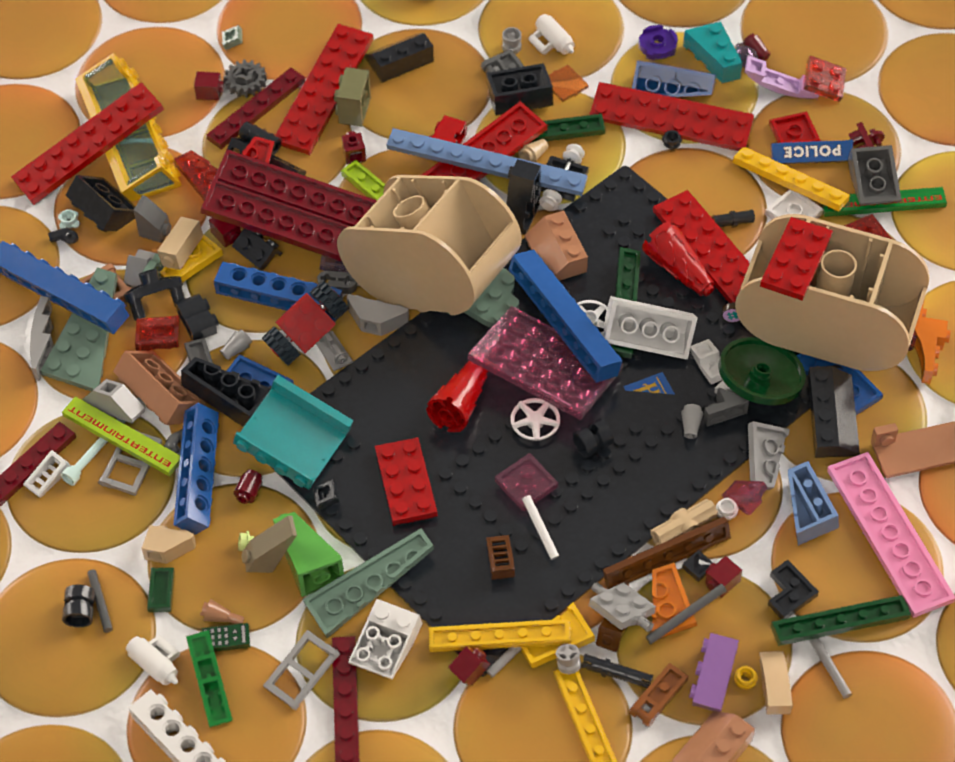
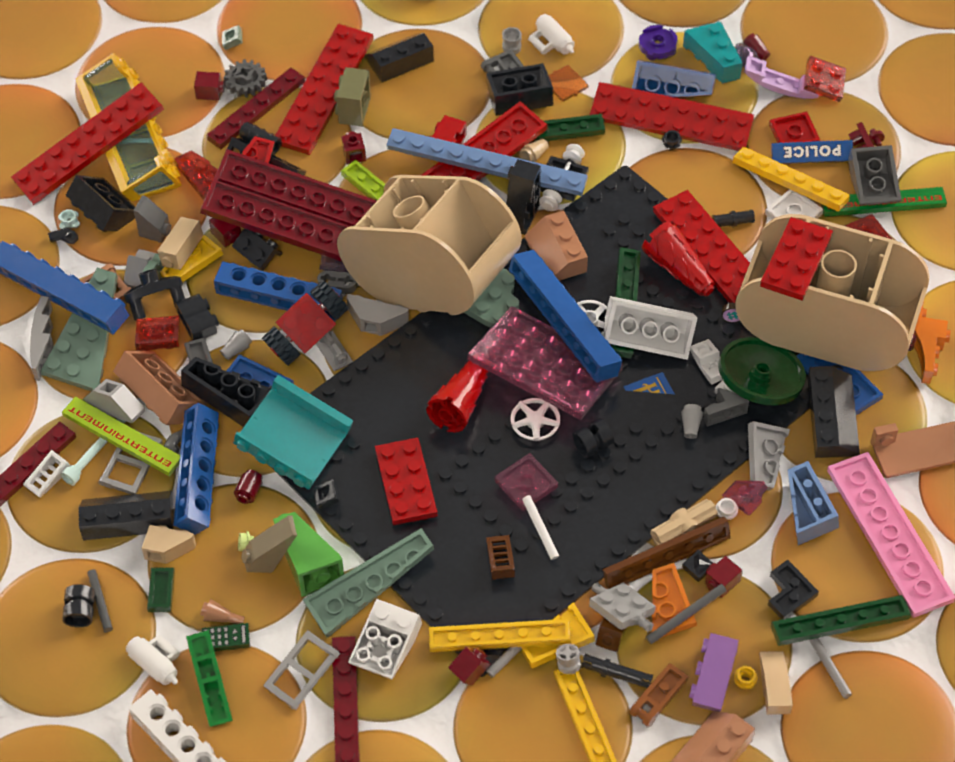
none -> black slope [79,491,174,540]

